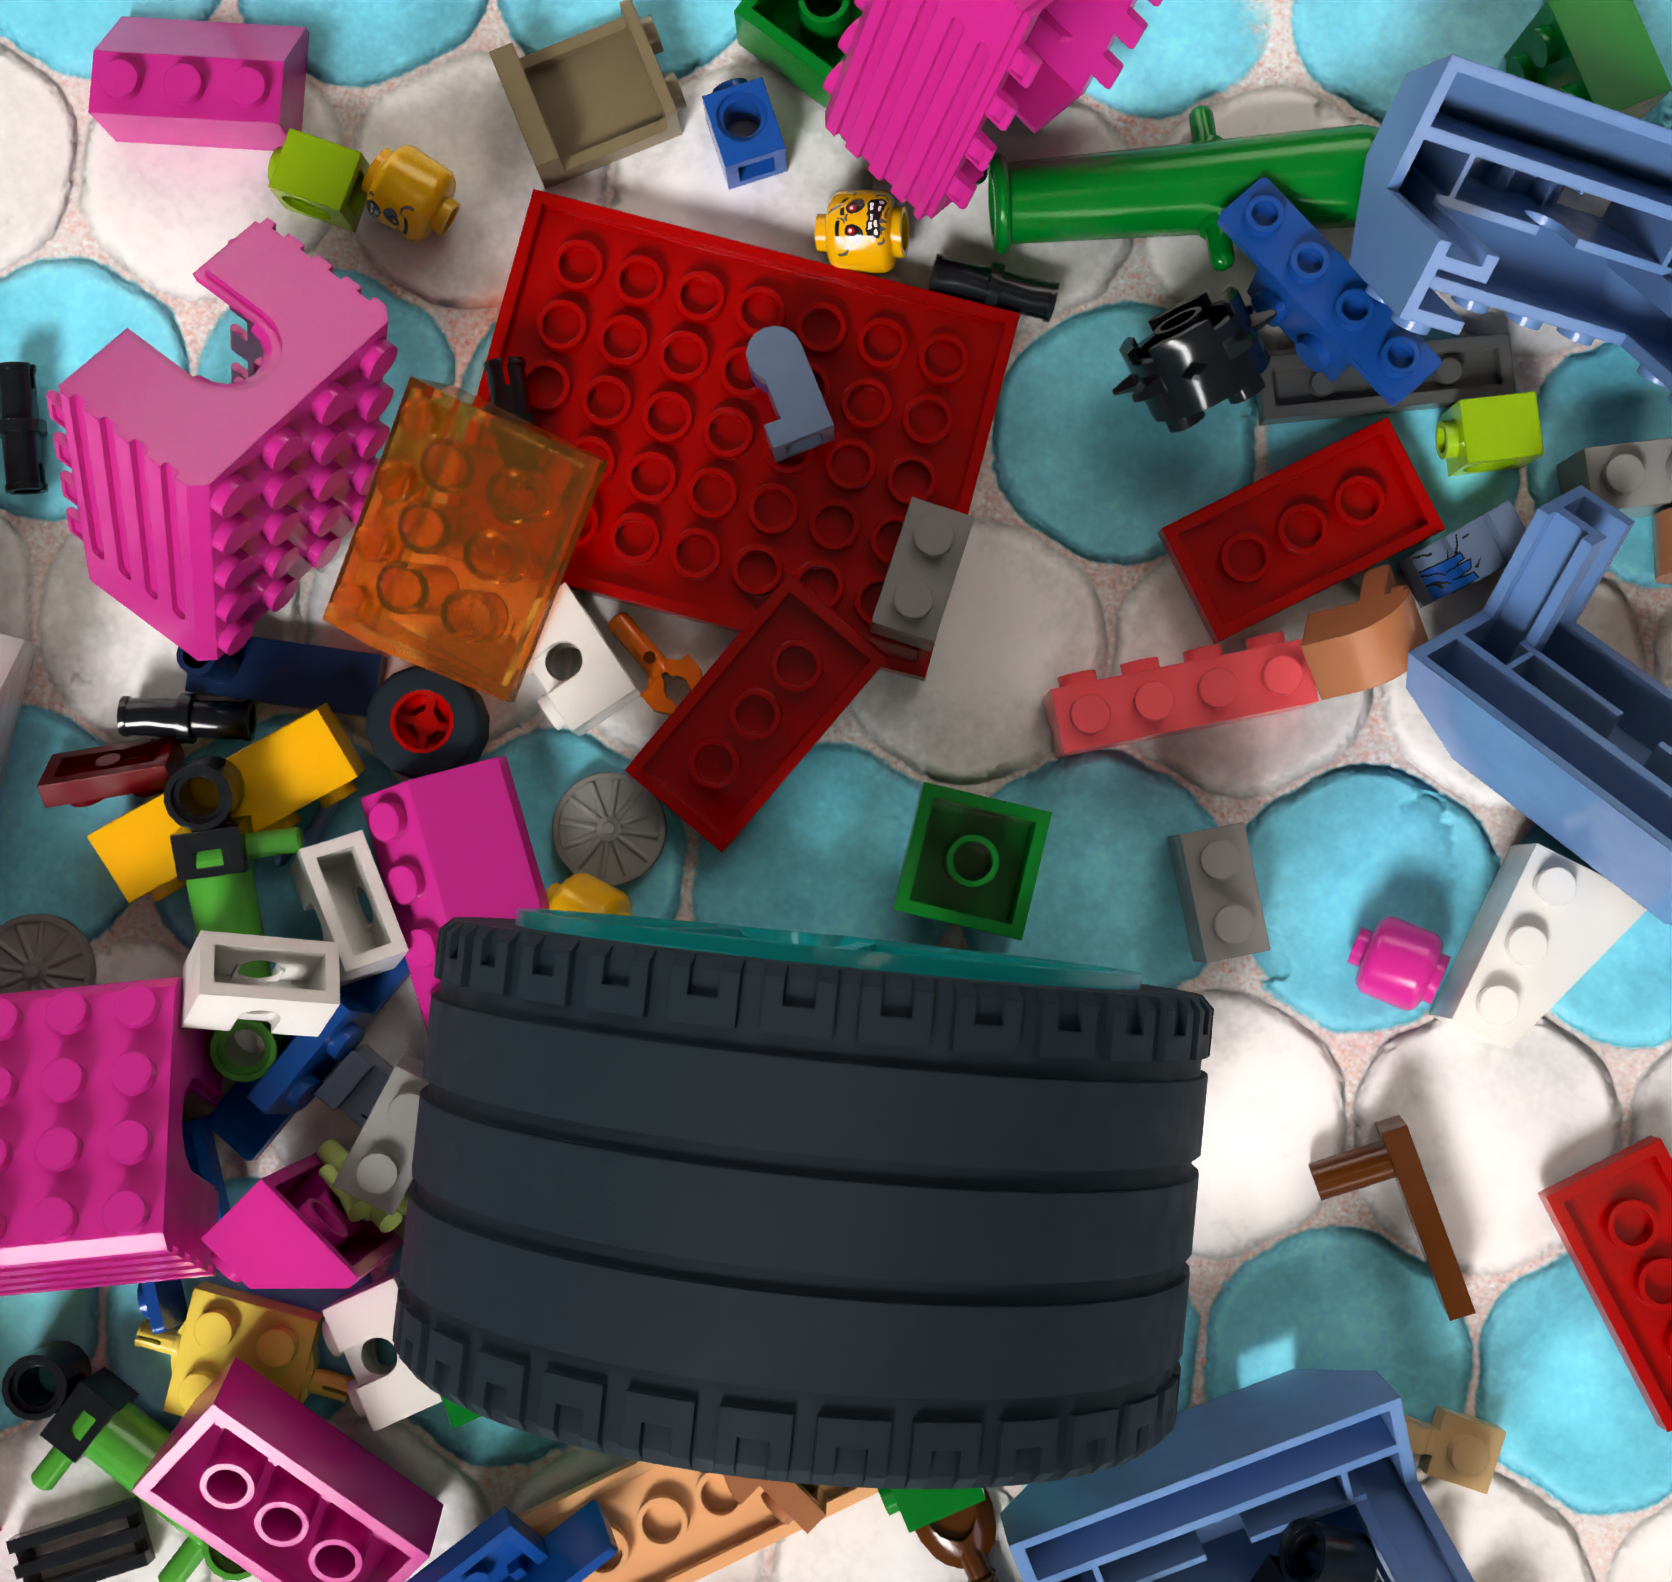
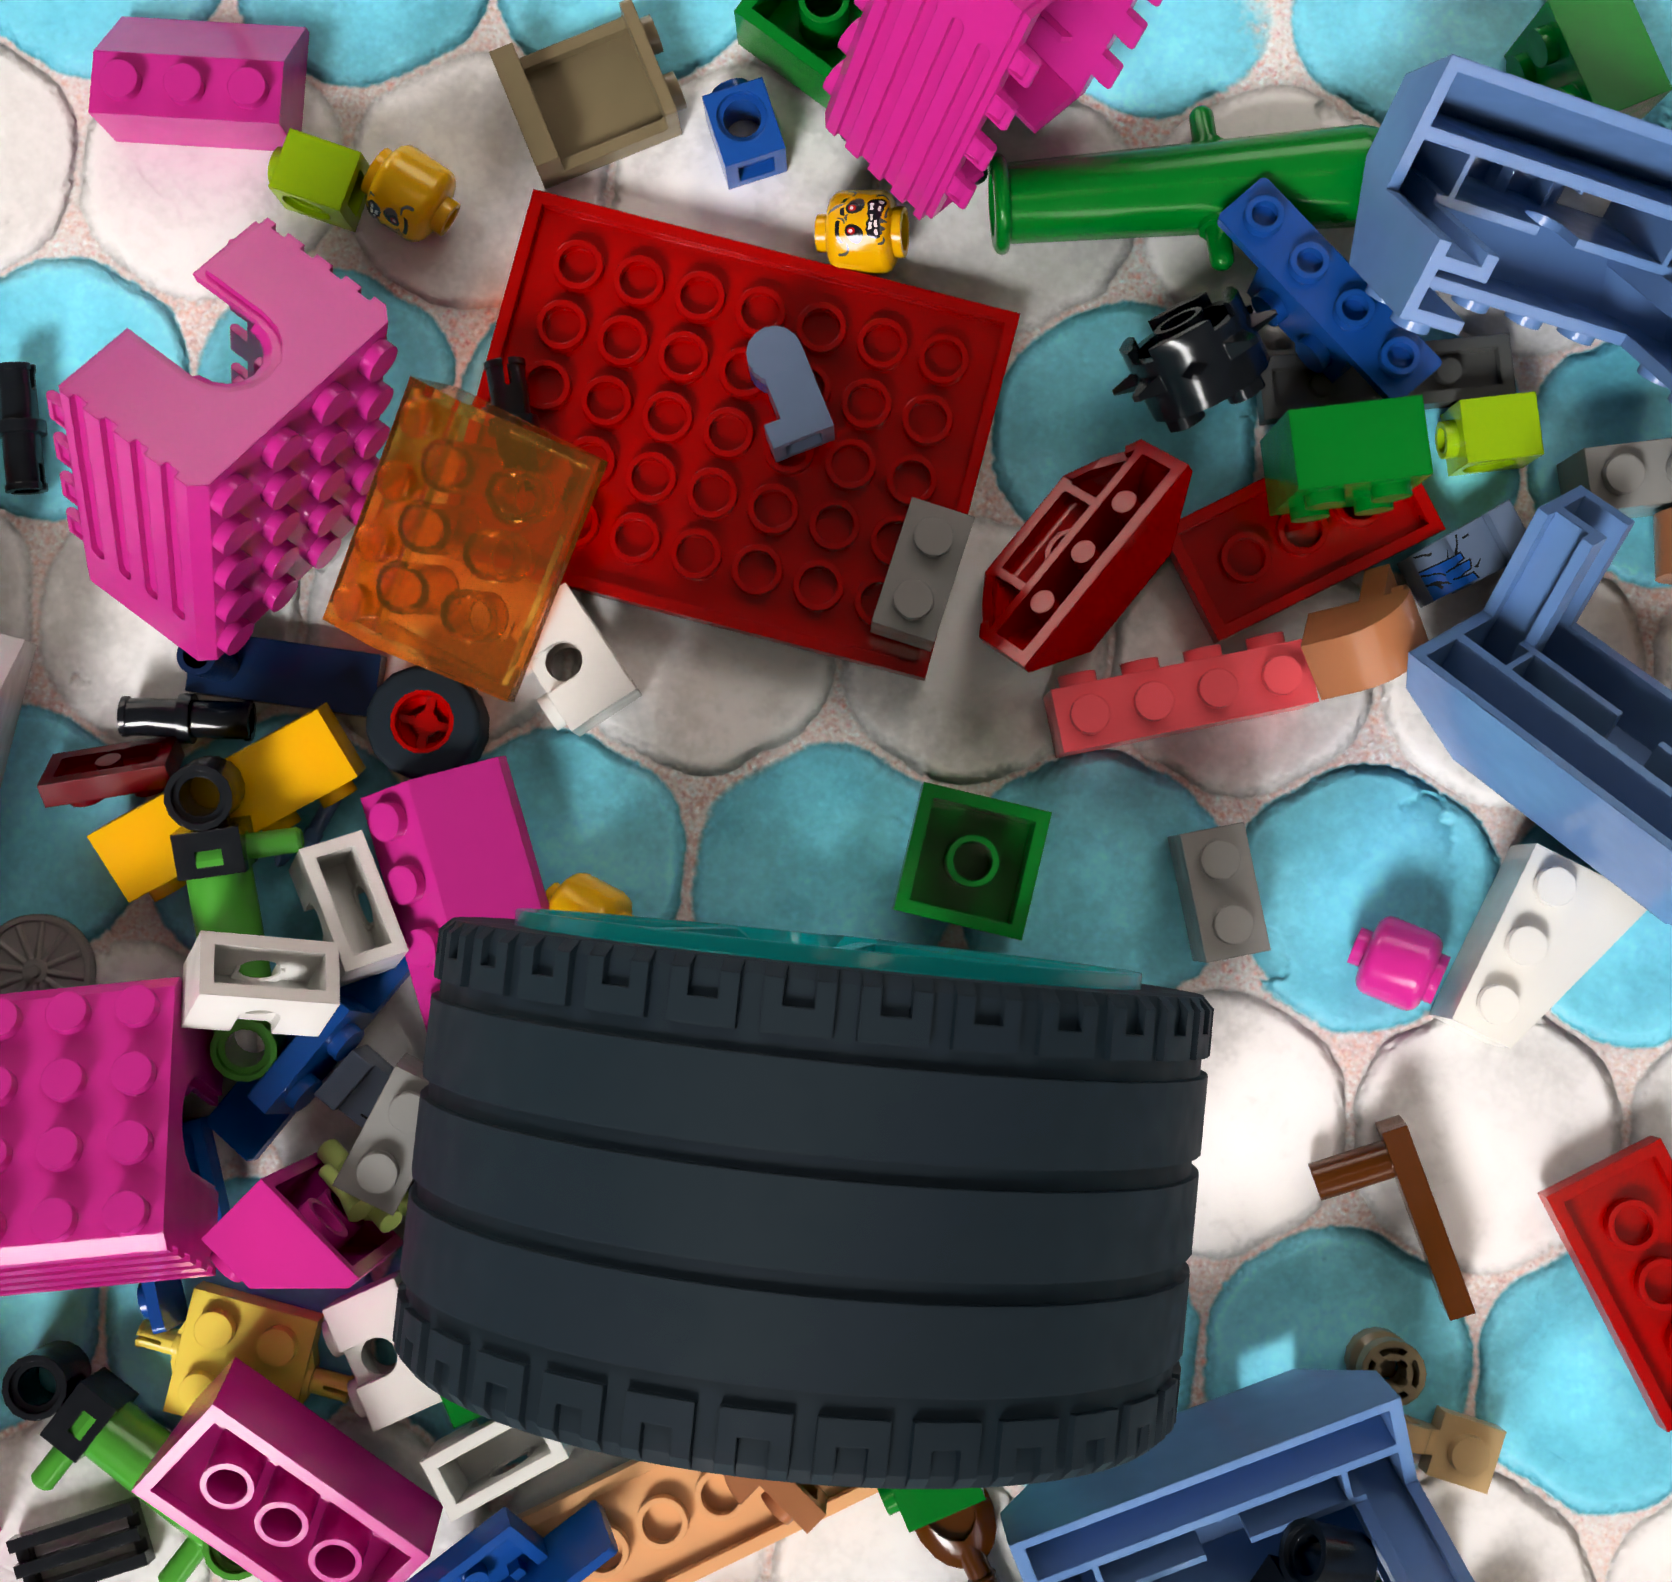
light grey wheel [552,772,667,886] -> none
orange bar [608,612,703,716] -> none
red plate [624,573,888,852] -> none
black pin [928,253,1059,323] -> none
none -> white brick [420,1419,575,1522]
none -> red wedge [979,439,1193,673]
none -> green brick [1260,394,1433,523]
none -> dark tan wheel [1344,1327,1427,1406]

